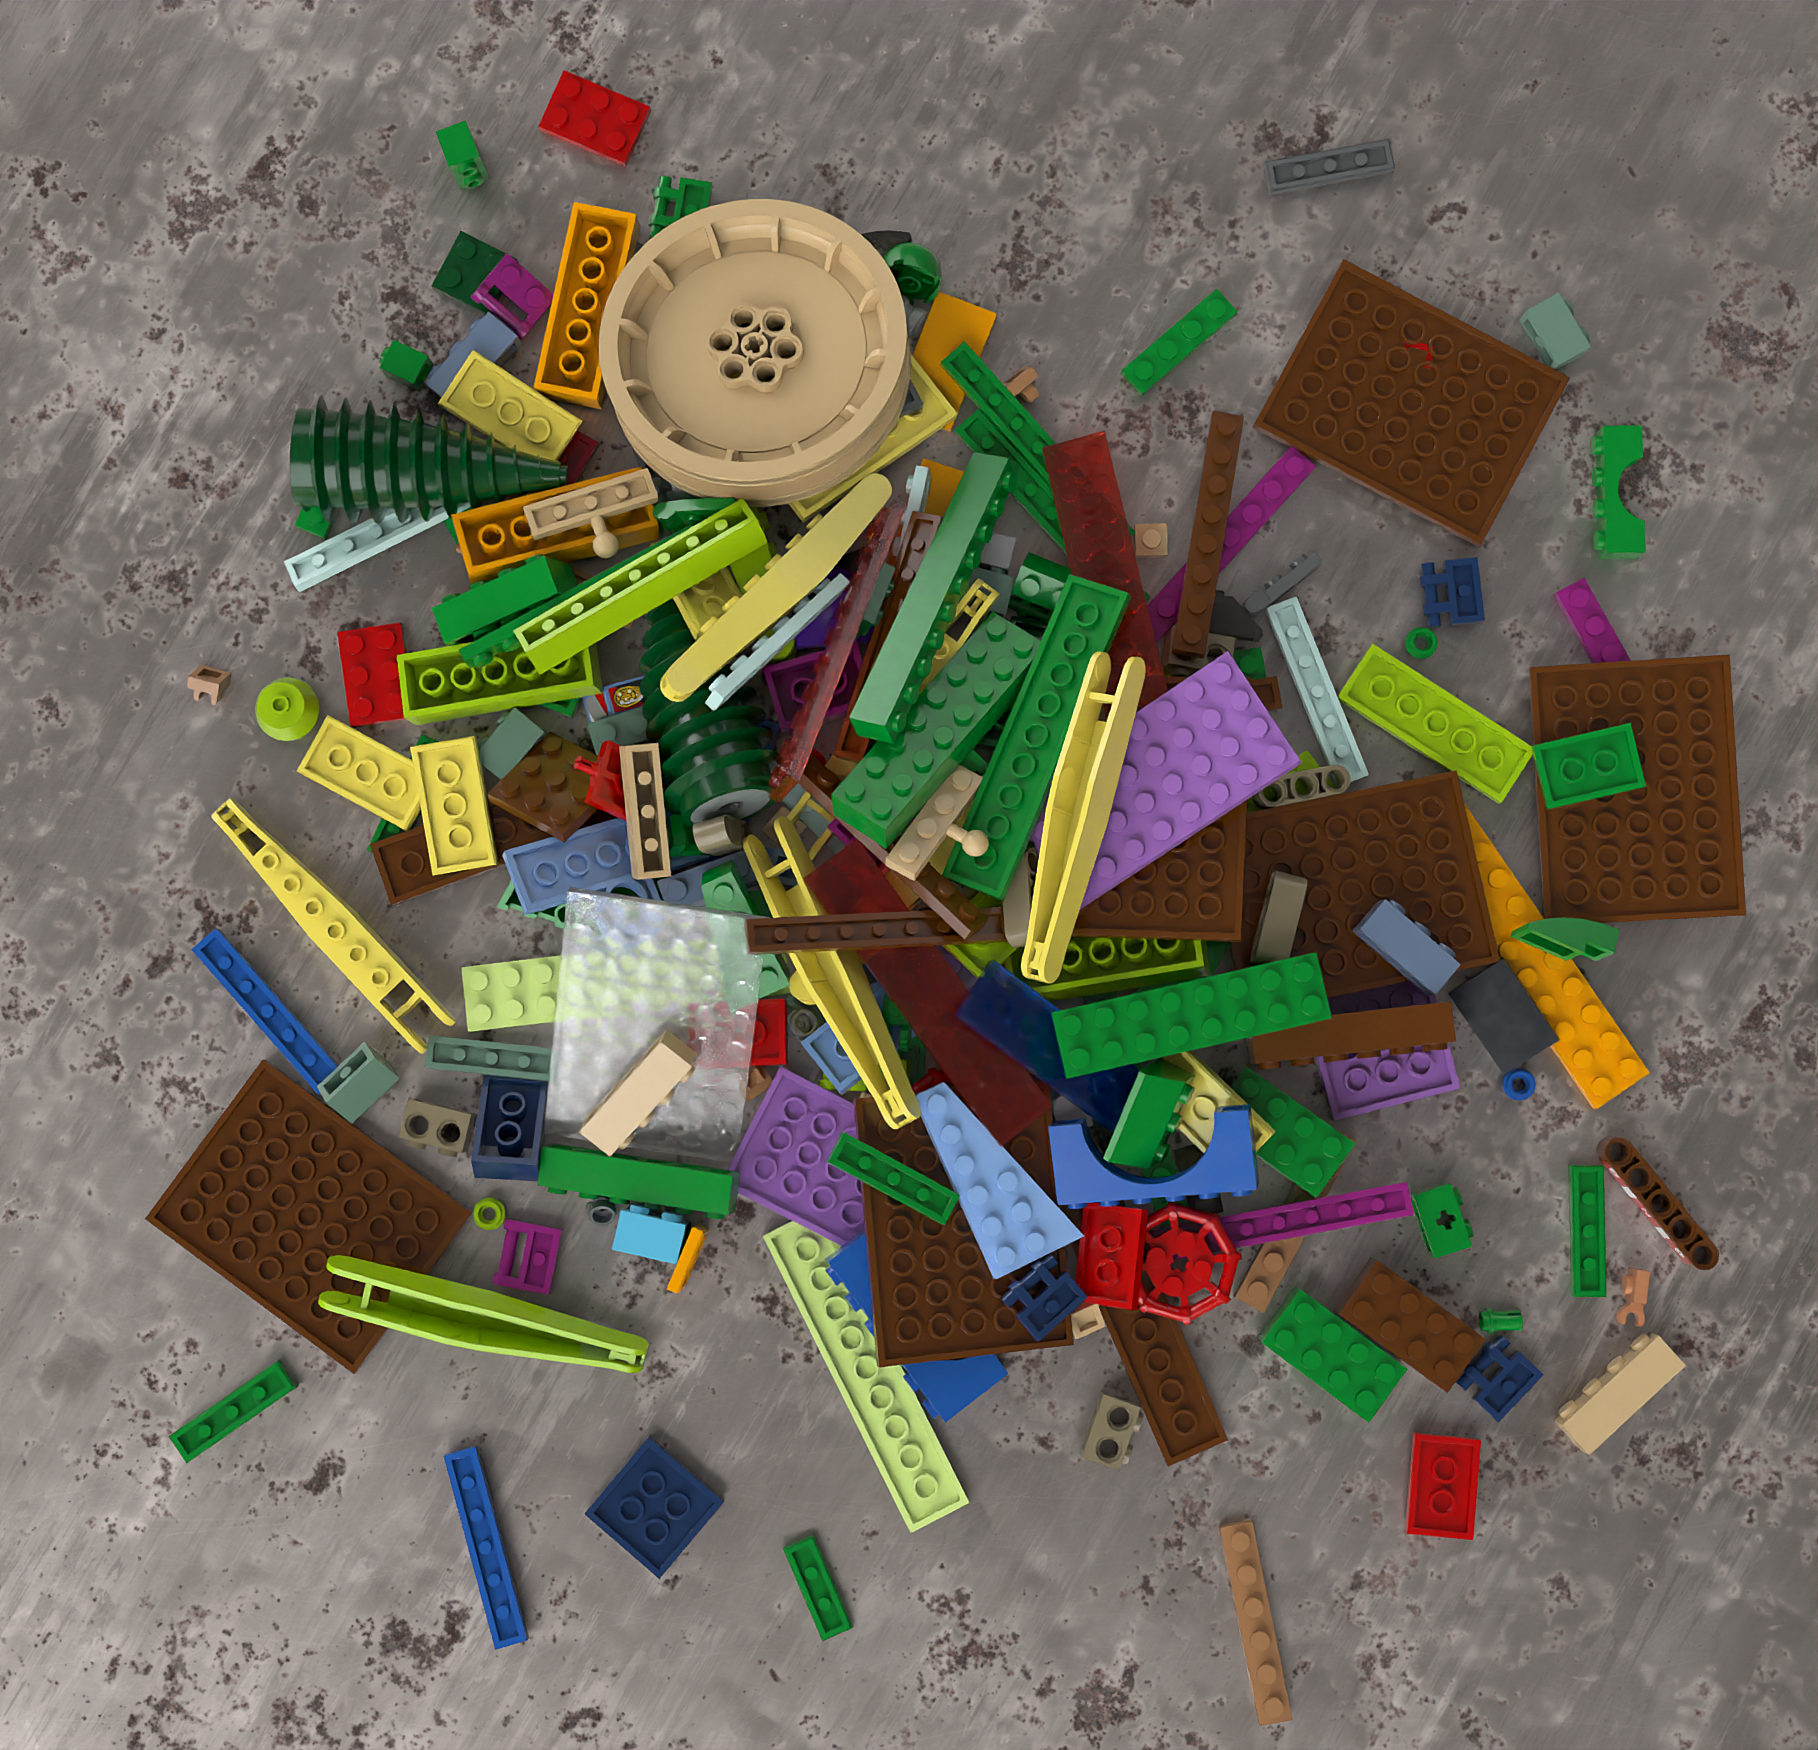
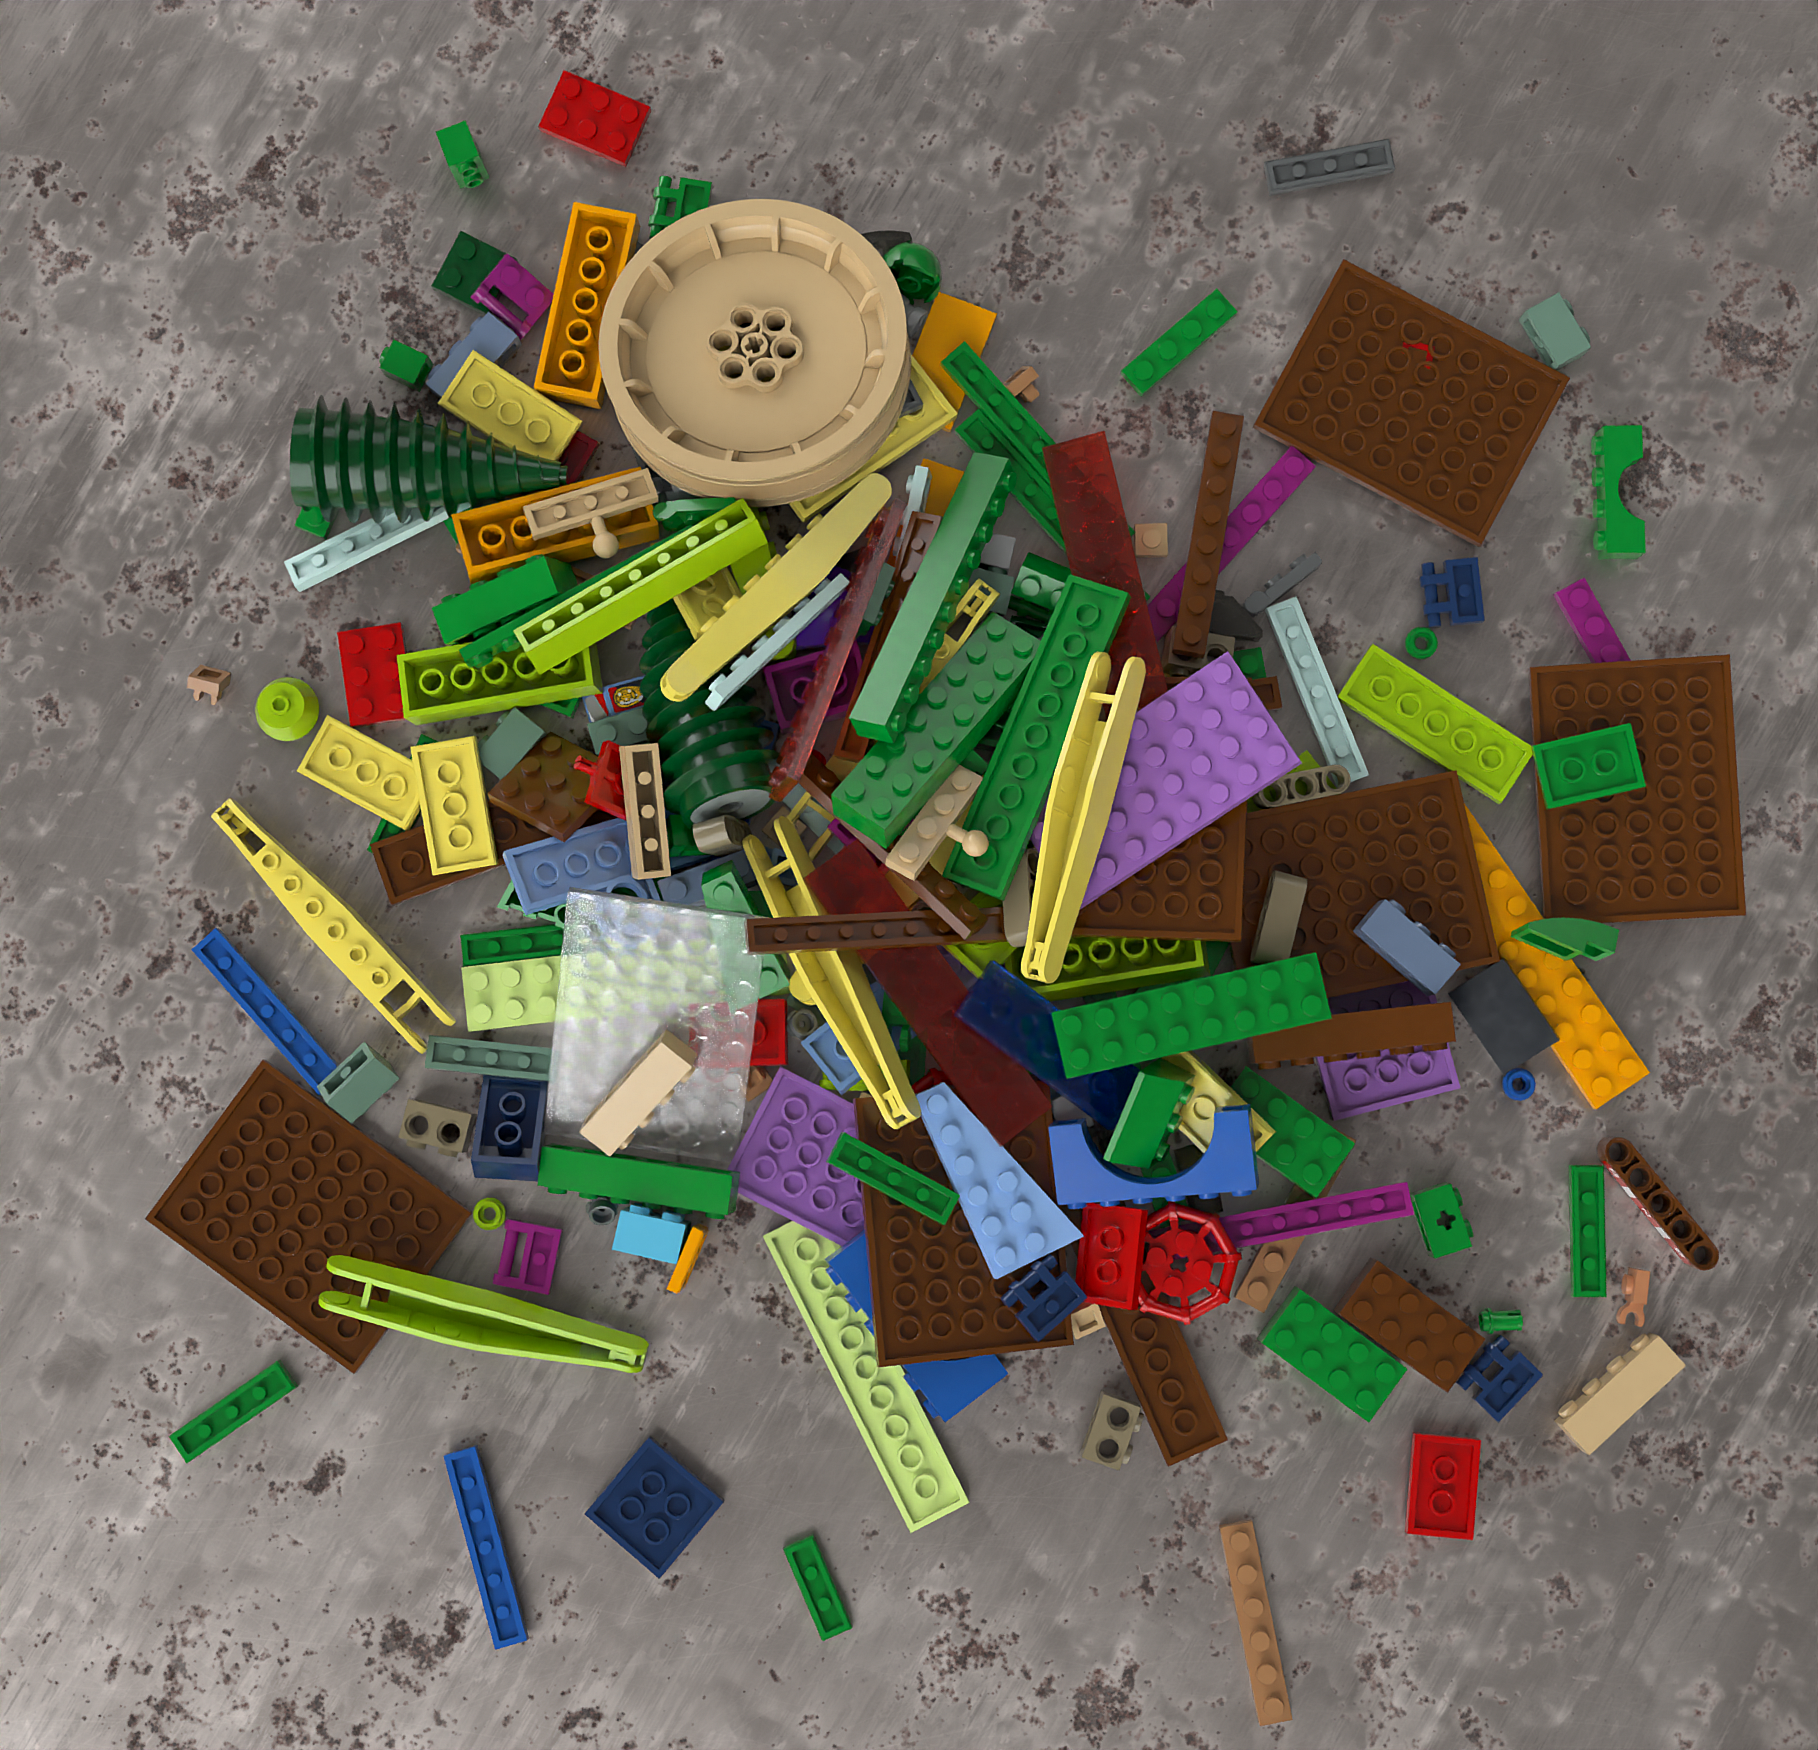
none -> green tile [460,924,593,967]

